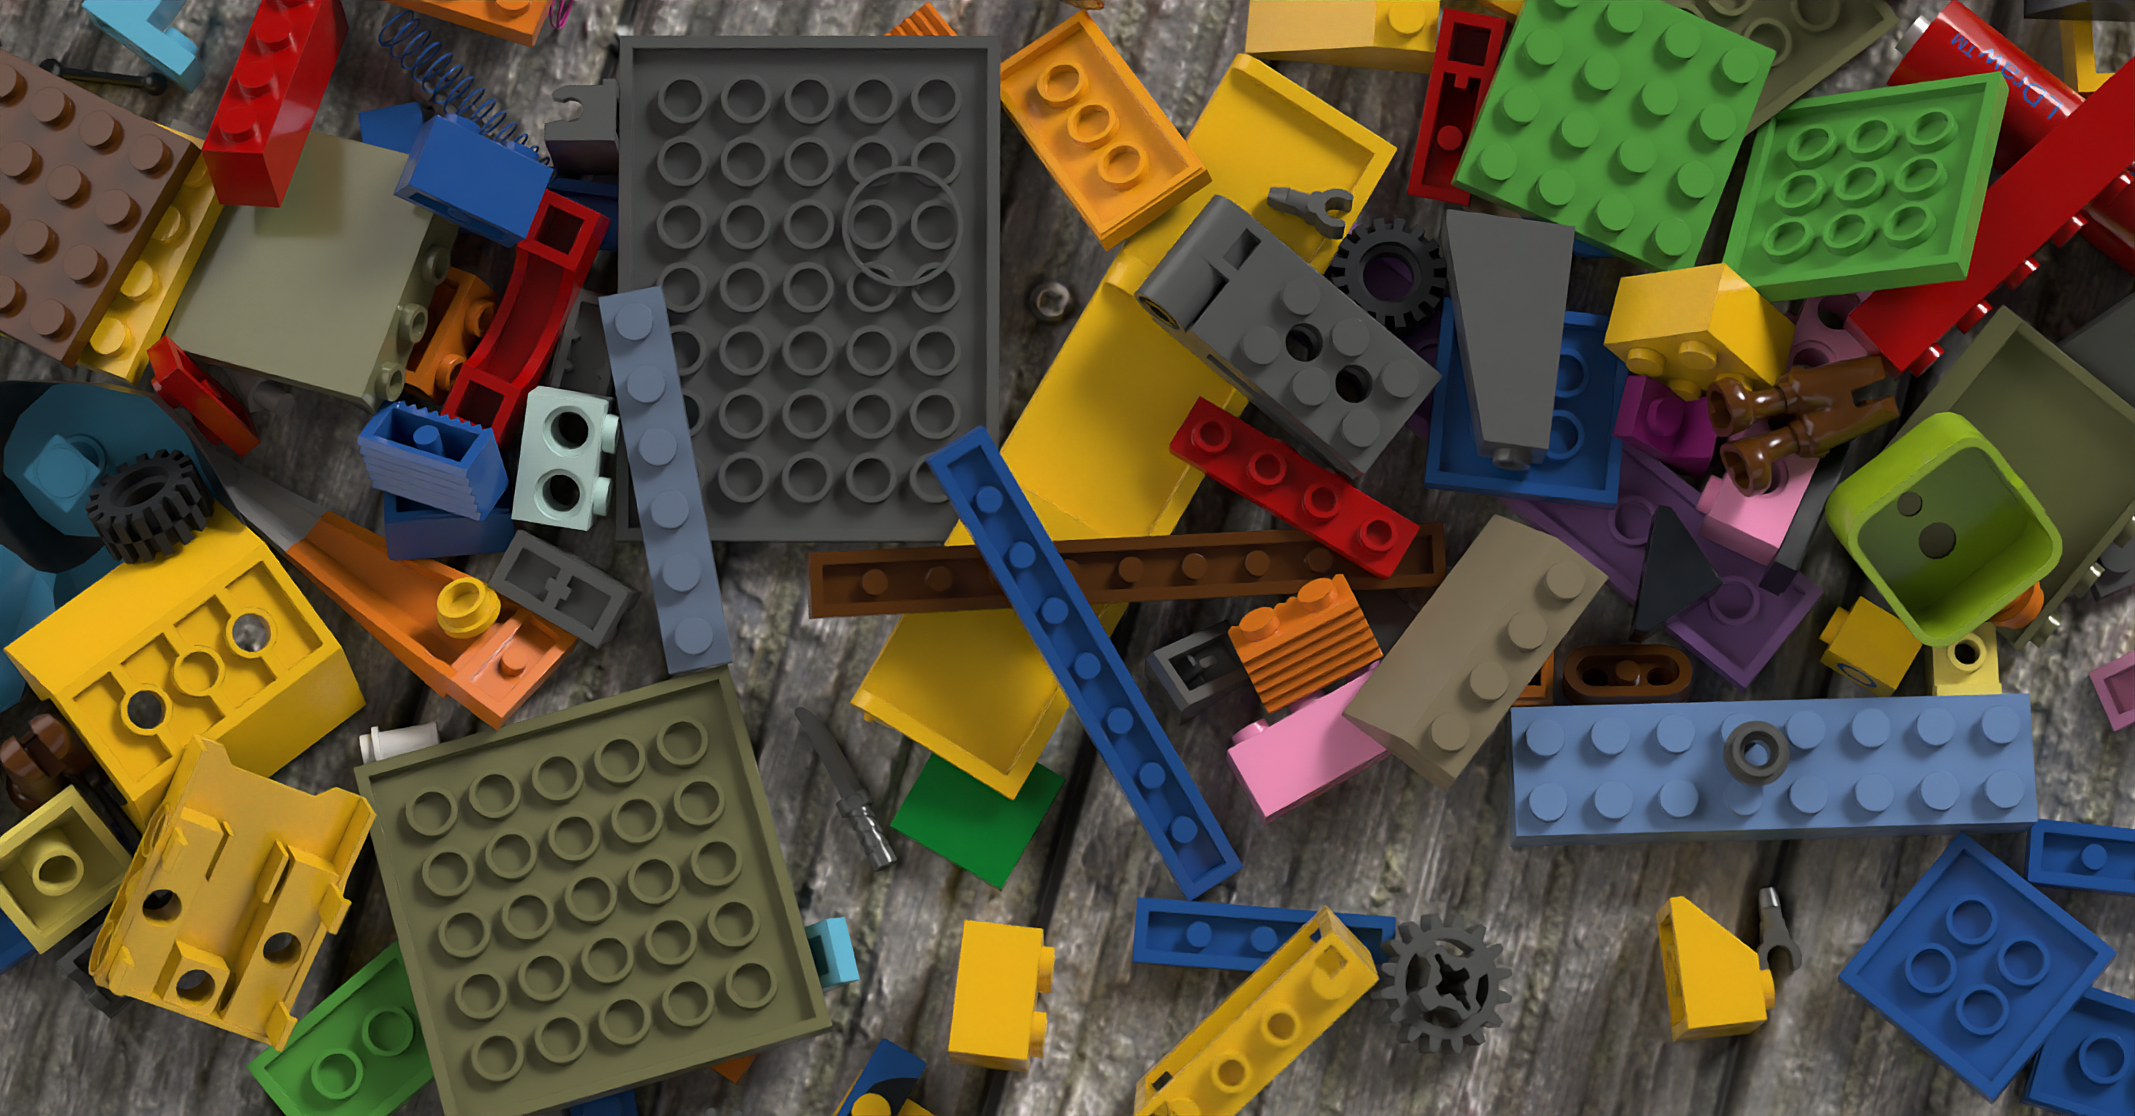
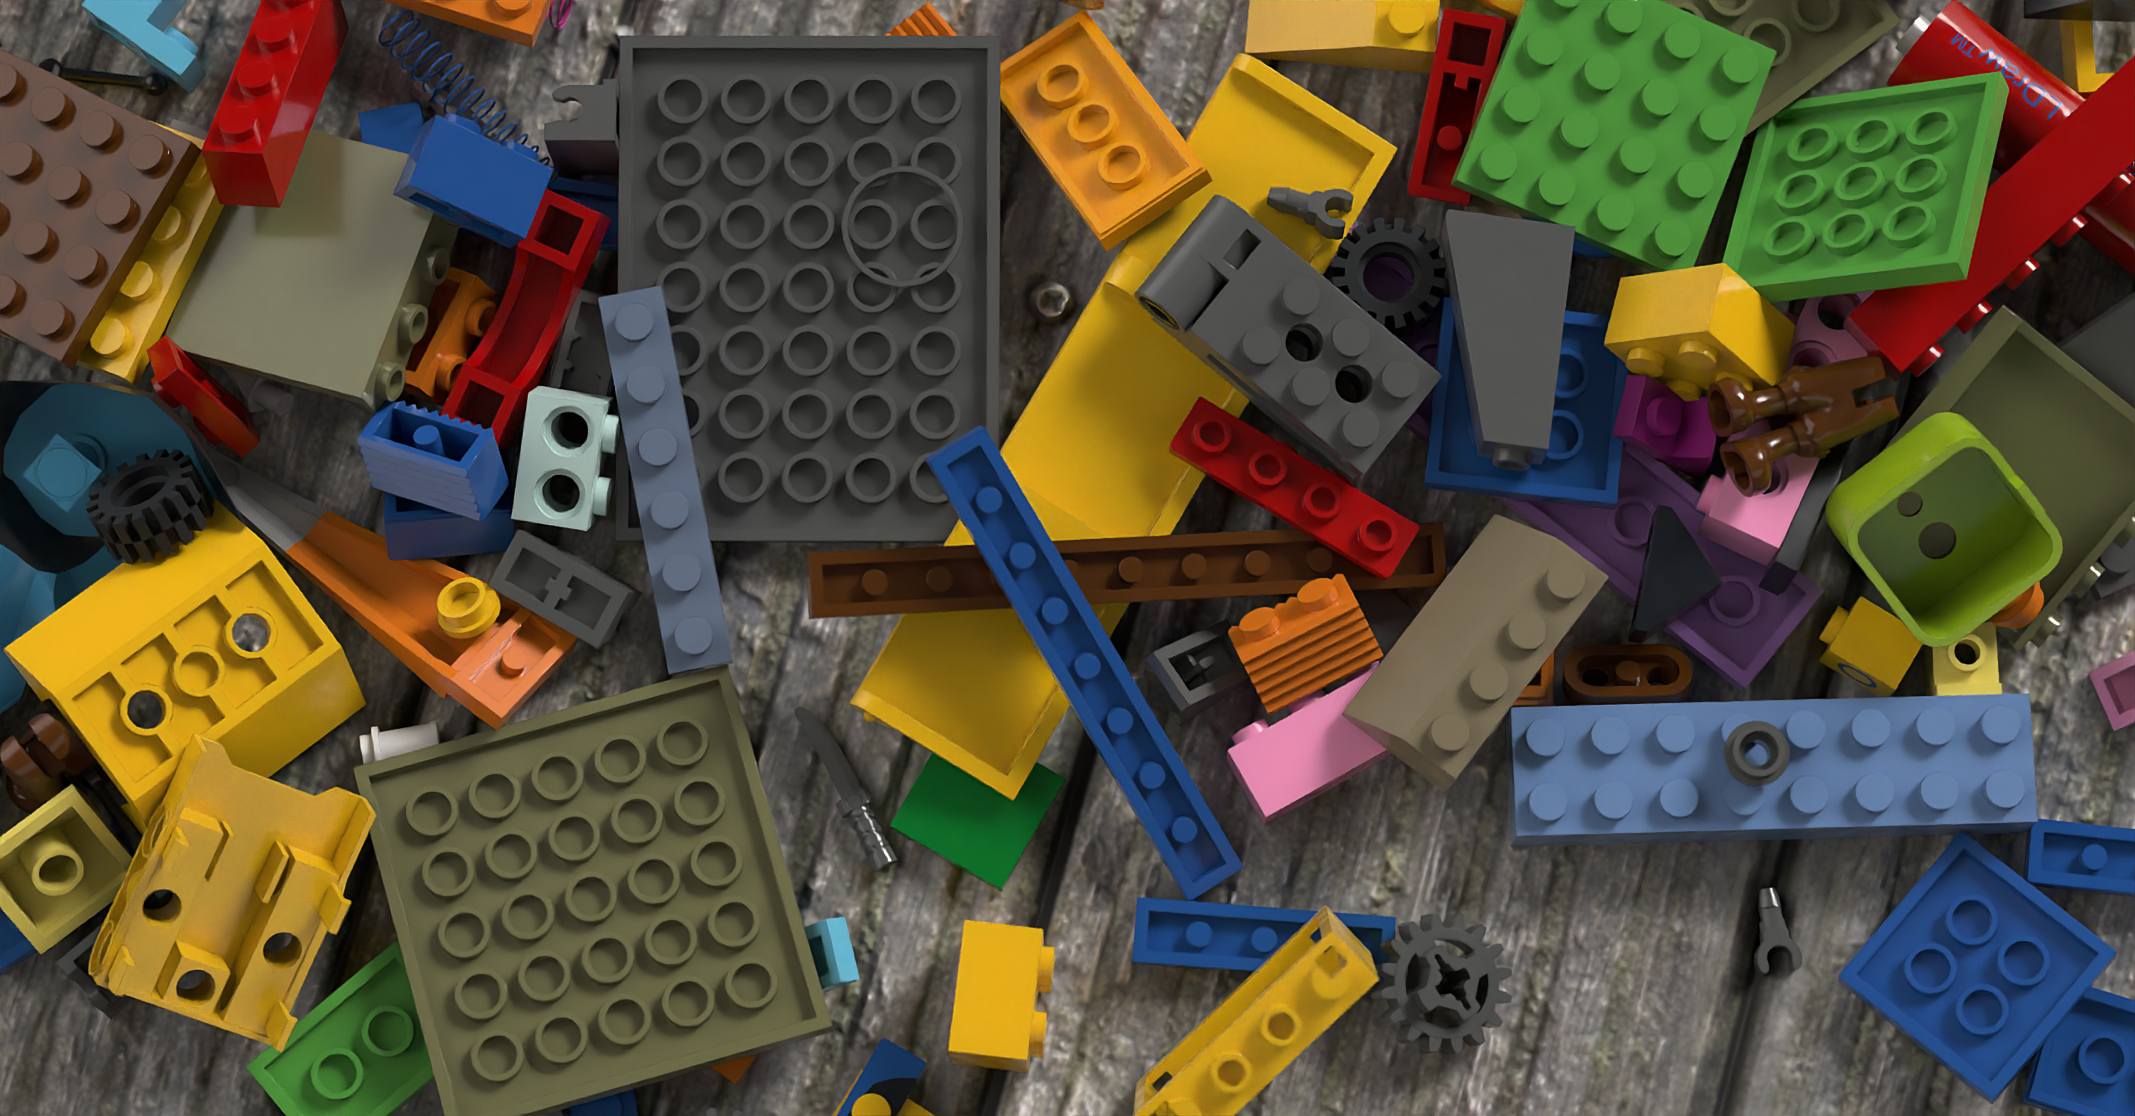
yellow slope [1655,896,1775,1042] -> none

